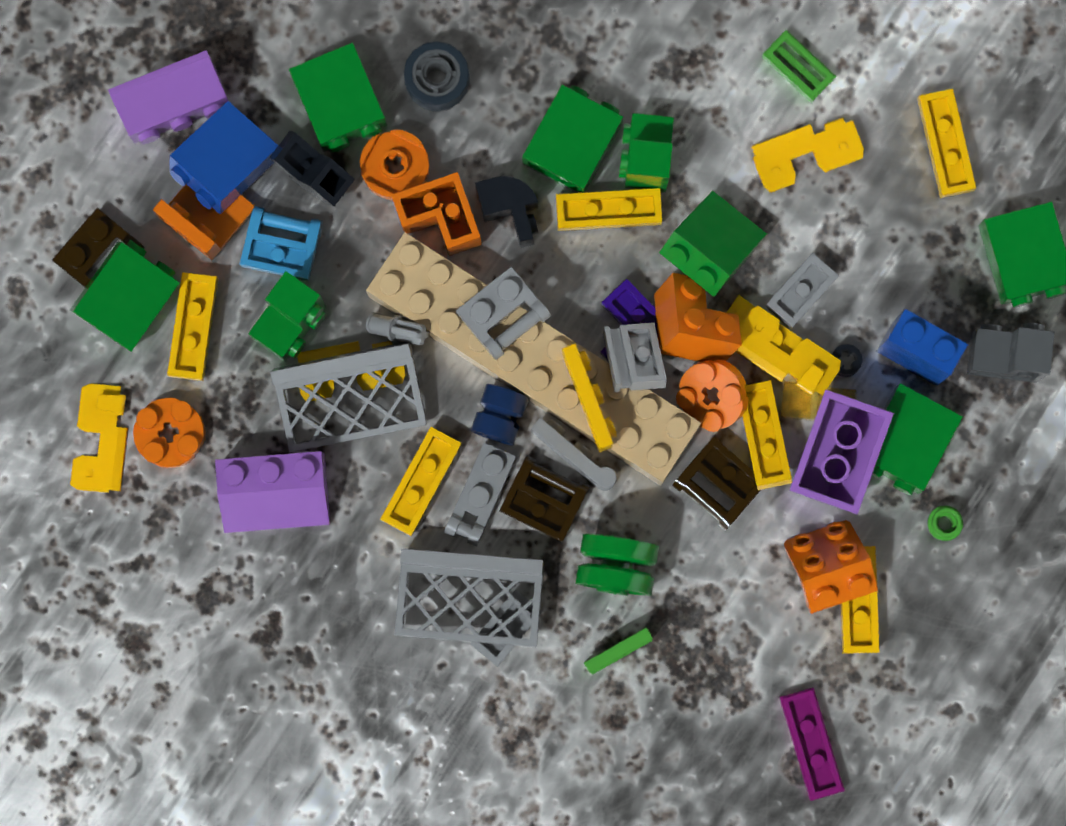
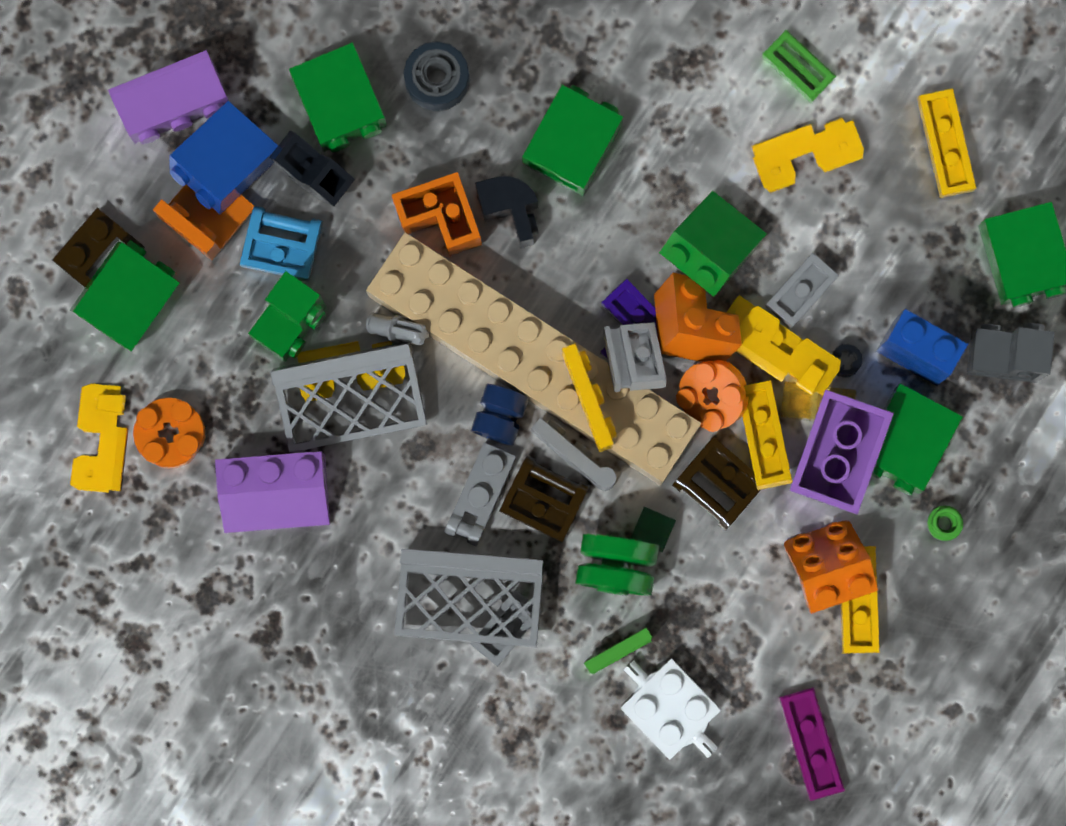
yellow plate [167,272,218,381] -> none
orange plate [360,130,430,200] -> none
yellow plate [380,427,462,537] -> none
light grey plate [456,267,551,360] -> none
yellow plate [556,188,662,231] -> none
green brick [619,113,674,192] -> none
none -> white plate [620,658,721,760]
none -> clear green tile [630,507,676,553]

